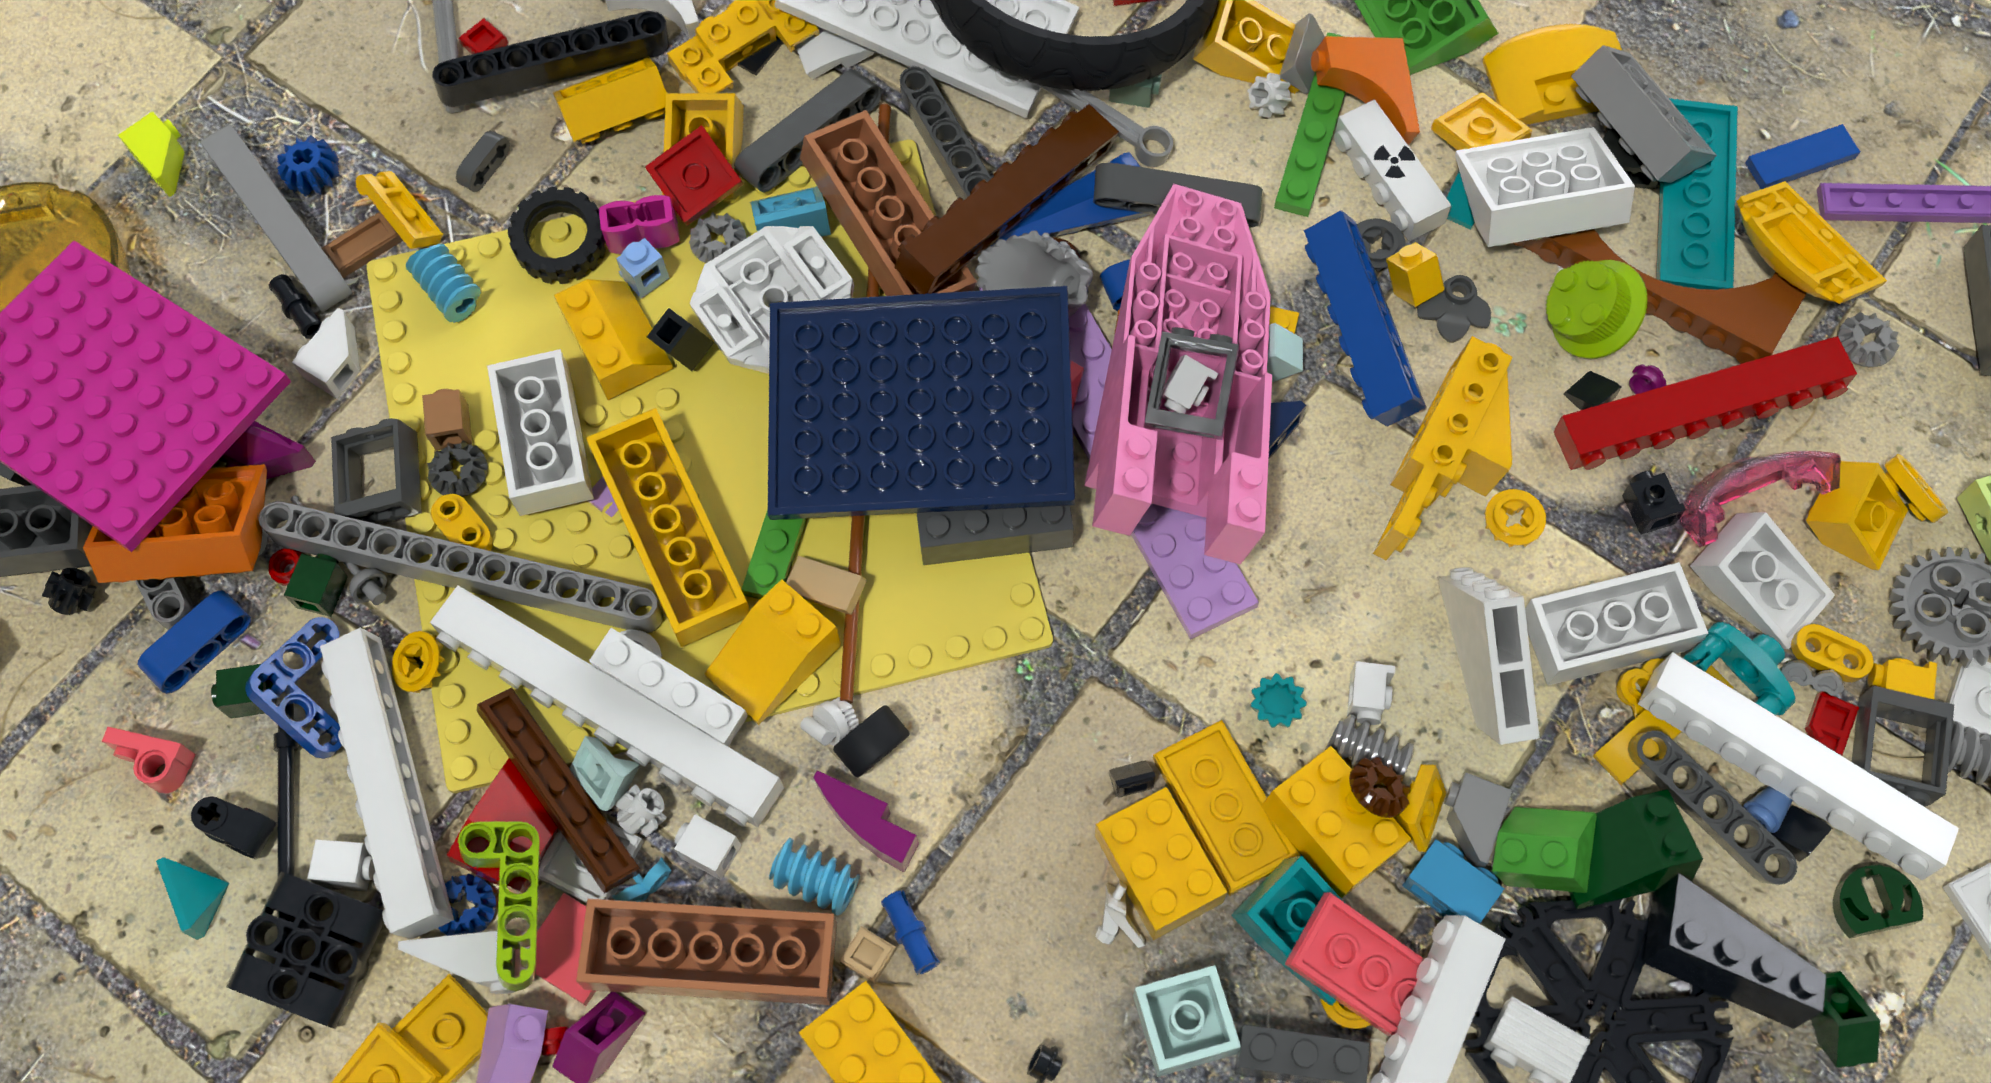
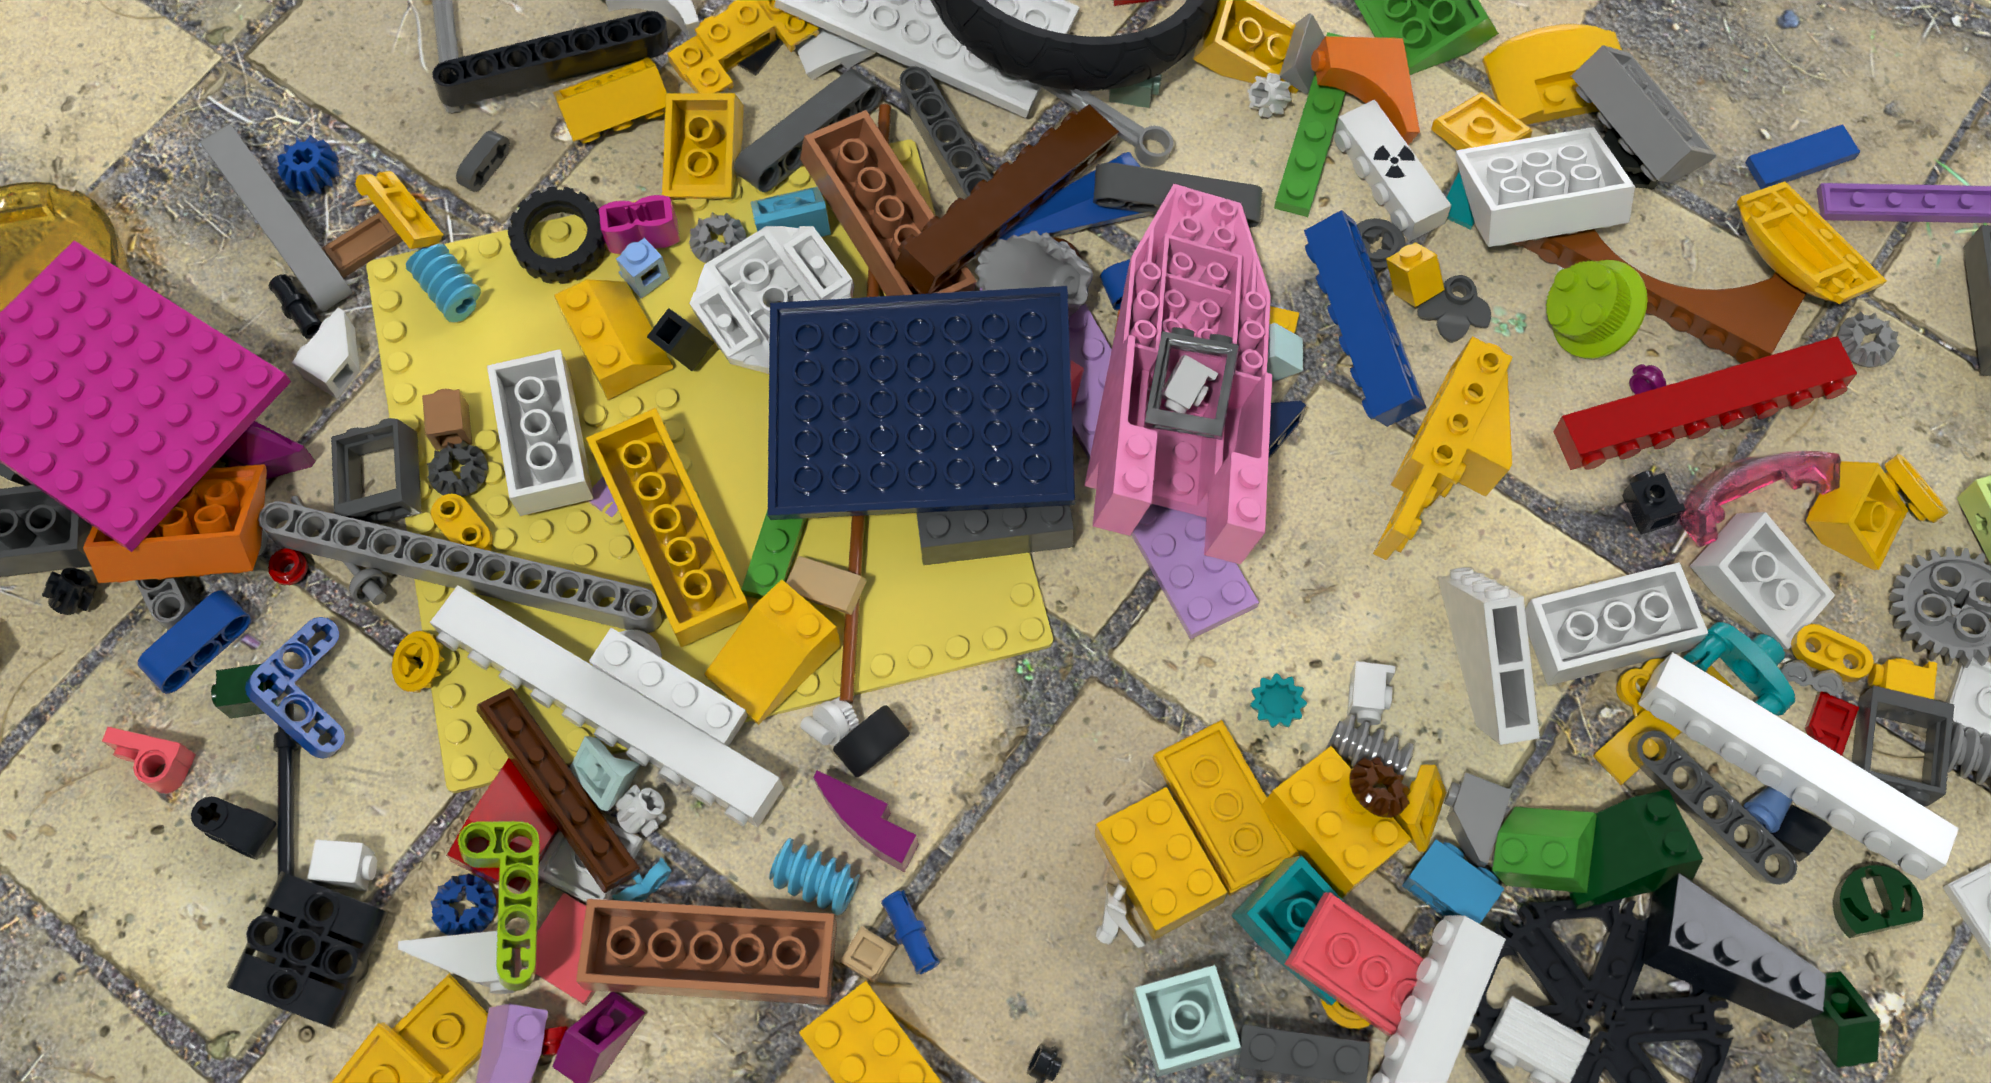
neon yellow slope [118,111,185,198] -> none
teal slope [156,857,229,940] -> none
dark green brick [284,553,348,617] -> none
white brick [320,627,454,939] -> none
red tile [458,18,509,54] -> none
red plate [645,125,745,226] -> none
white brick [674,814,741,880] -> none
black slope [1109,761,1156,798] -> none
yellow gear [1484,489,1546,548] -> none
black slope [1563,371,1622,410] -> none
teal plate [1656,98,1738,290] -> none

